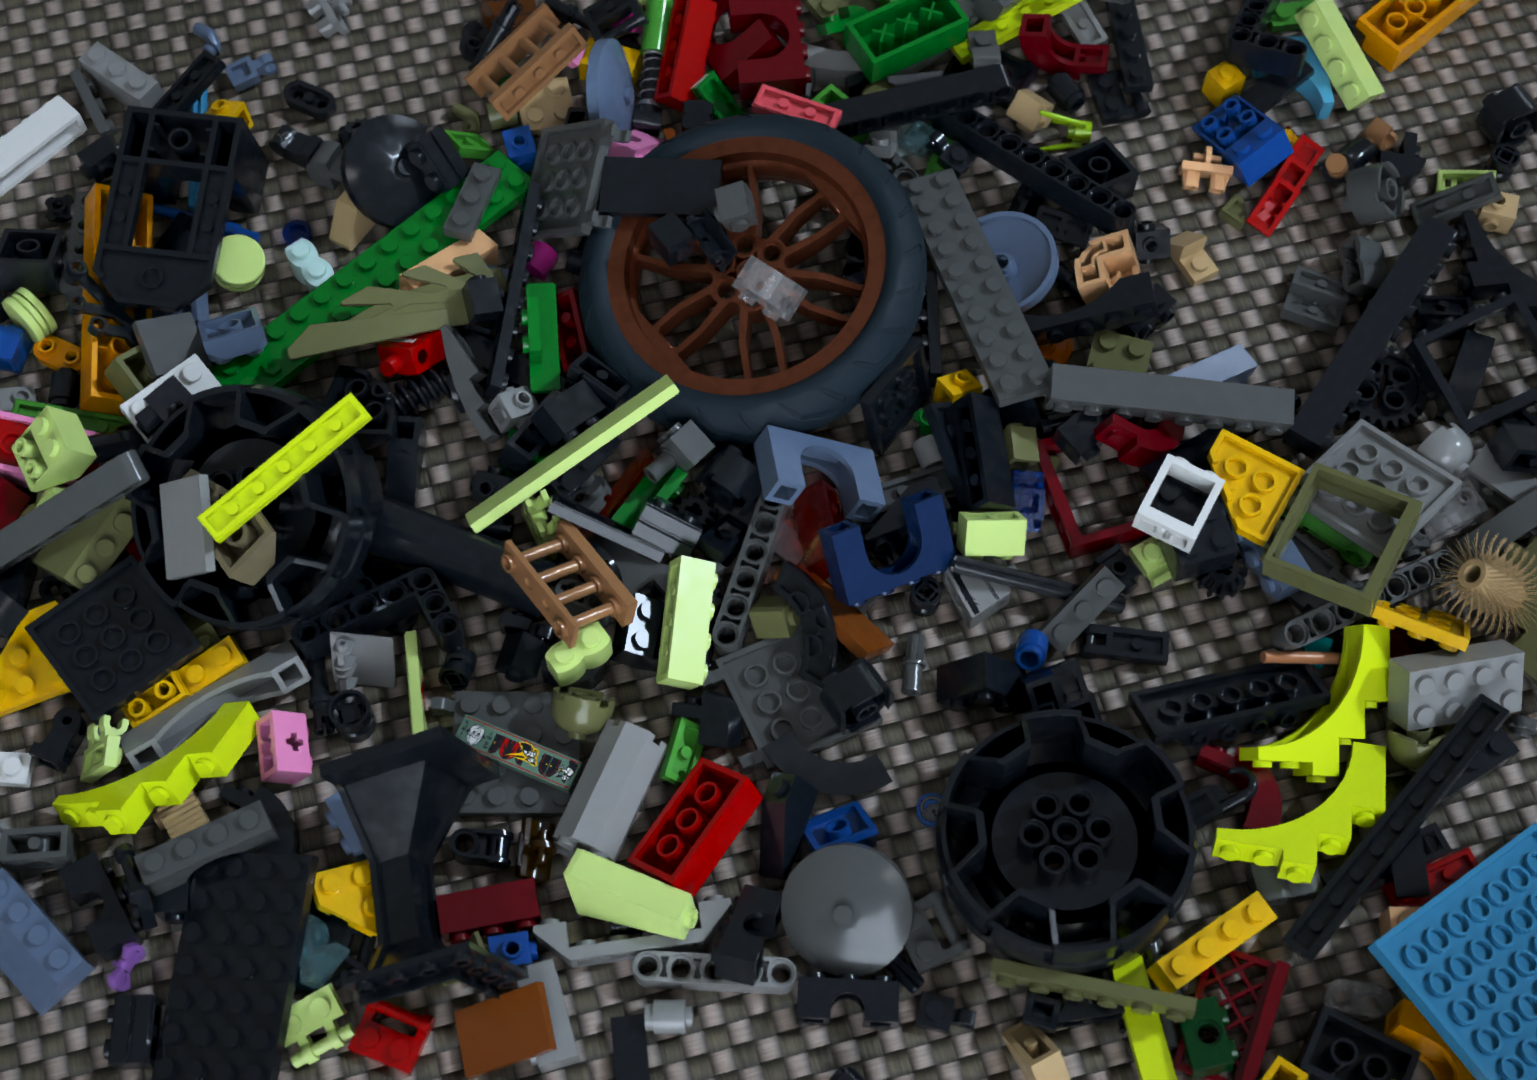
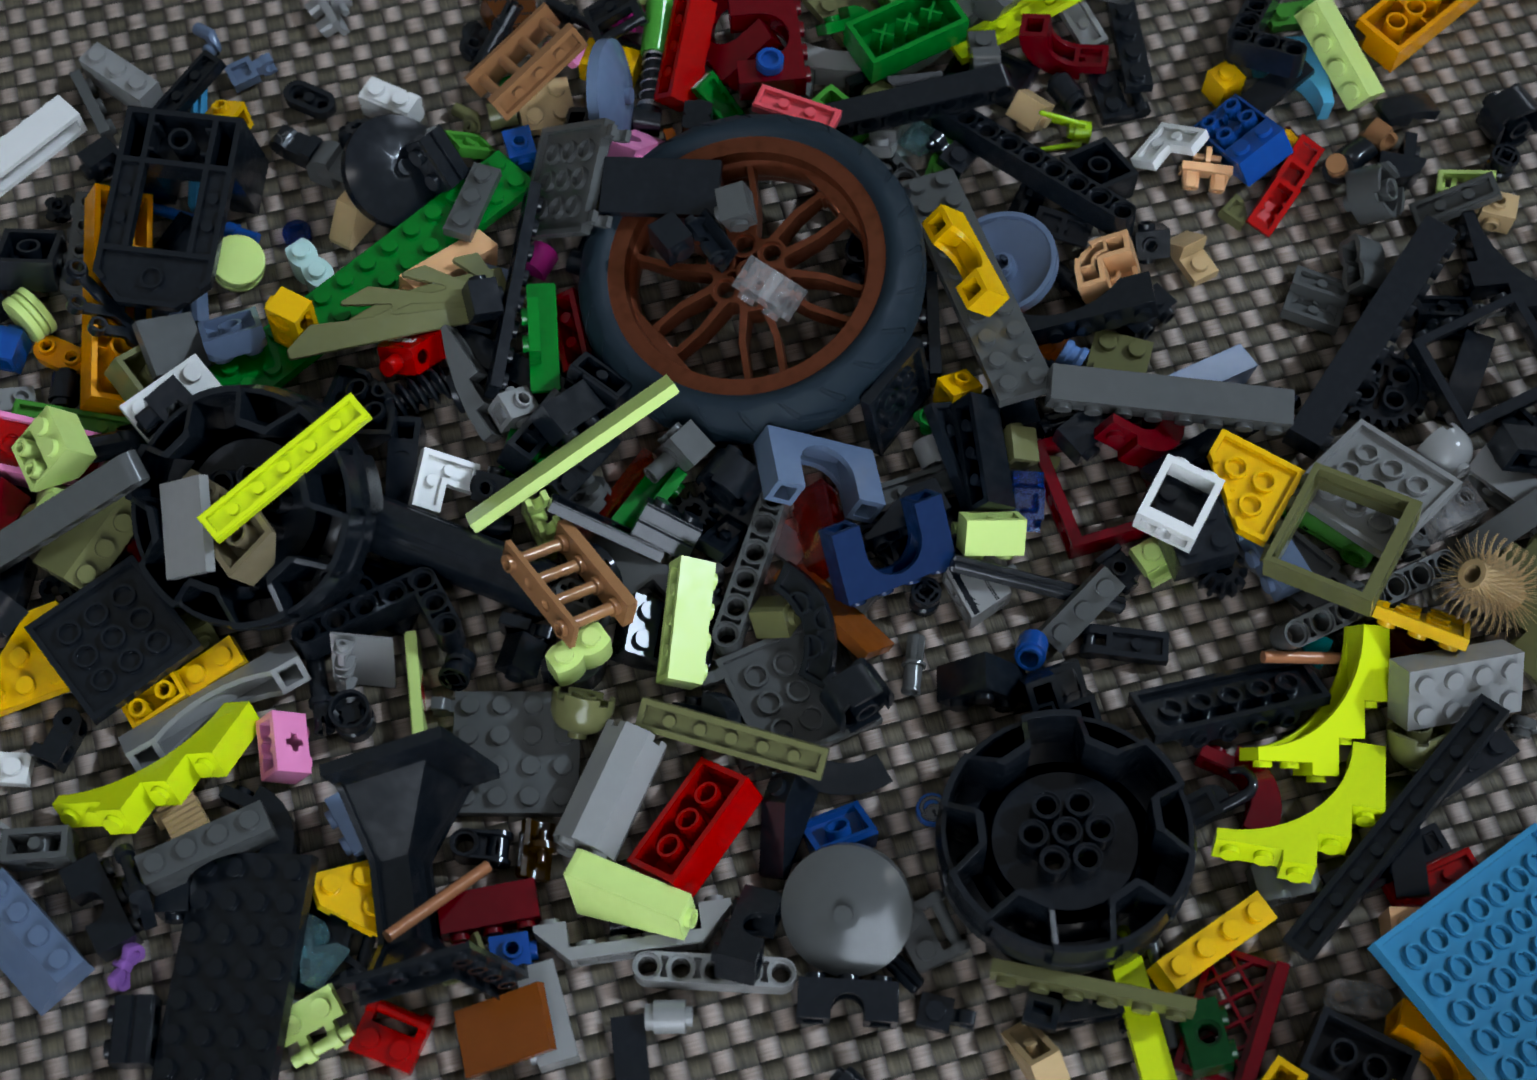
yellowish green plate [80,714,129,783] -> none
tile [455,714,583,794] -> none
bright green plate [658,717,704,787] -> none
none -> yellow brick [264,286,319,348]
none -> white brick [358,76,425,122]
none -> nougat bar [383,861,492,943]
none -> white plate [408,447,481,515]
none -> olive plate [635,696,830,781]
none -> blue tile [756,47,784,76]
none -> yellow arch [921,204,1010,317]
none -> medium blue wheel [1055,338,1090,366]
none -> white plate [1131,122,1210,171]
none -> black slope [1374,94,1441,127]

